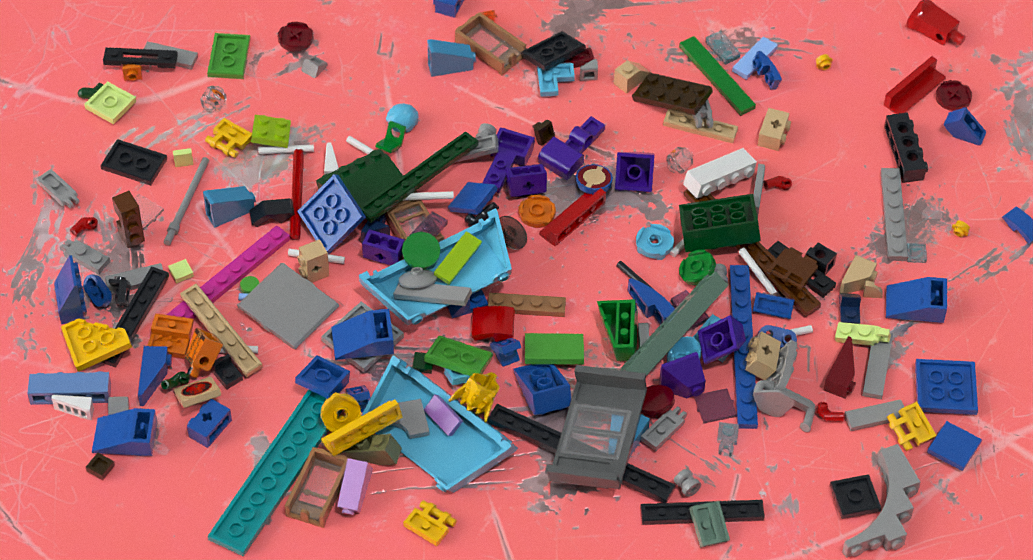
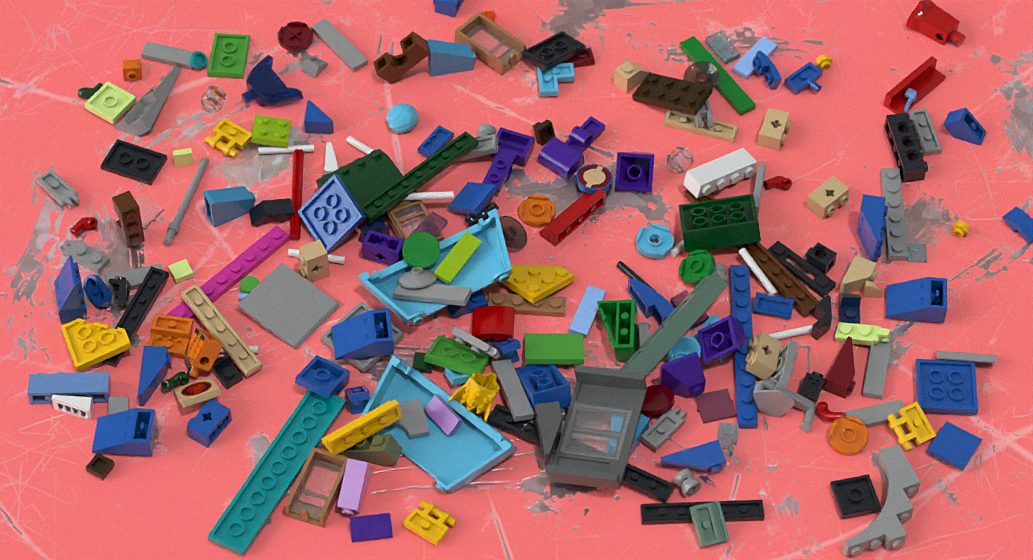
black container [103,47,178,68] -> none
yellow plate [320,392,361,432] -> none
green bracket [375,121,406,153] -> none
dark purple brick [506,164,547,197] -> none
light grey slope [580,59,598,81] -> none
blue plate [757,325,797,349] -> none
reddish brown plate [767,247,818,291] -> none
dark red tile [936,80,972,111] -> none
none -> light grey wedge [113,65,181,136]
none -> teal tile [189,51,208,70]
none -> clear blue torso [241,54,303,107]
none -> blue slope [304,100,334,135]
none -> light grey tile [311,18,368,72]
none -> dark purple slope [349,513,393,543]
none -> reddish brown arch [373,31,430,84]
none -> blue plate [418,125,454,158]
none -> light grey hinge [451,326,501,359]
none -> light grey tile [491,359,534,421]
none -> yellow plate [501,264,575,304]
none -> dark grey slope [535,401,565,465]
none -> light blue tile [568,285,606,338]
none -> blue slope [660,440,726,473]
none -> clear smoke dish [684,61,720,89]
none -> blue plate [784,62,823,94]
none -> black bracket [798,371,826,402]
none -> tan brick [806,176,850,220]
none -> black slope [811,295,832,341]
none -> orange tile [828,415,869,456]
none -> blue slope [857,194,888,262]
none -> medium blue hand [903,88,917,113]
none -> light grey tile [909,108,942,156]
none -> light grey tile [936,350,998,363]

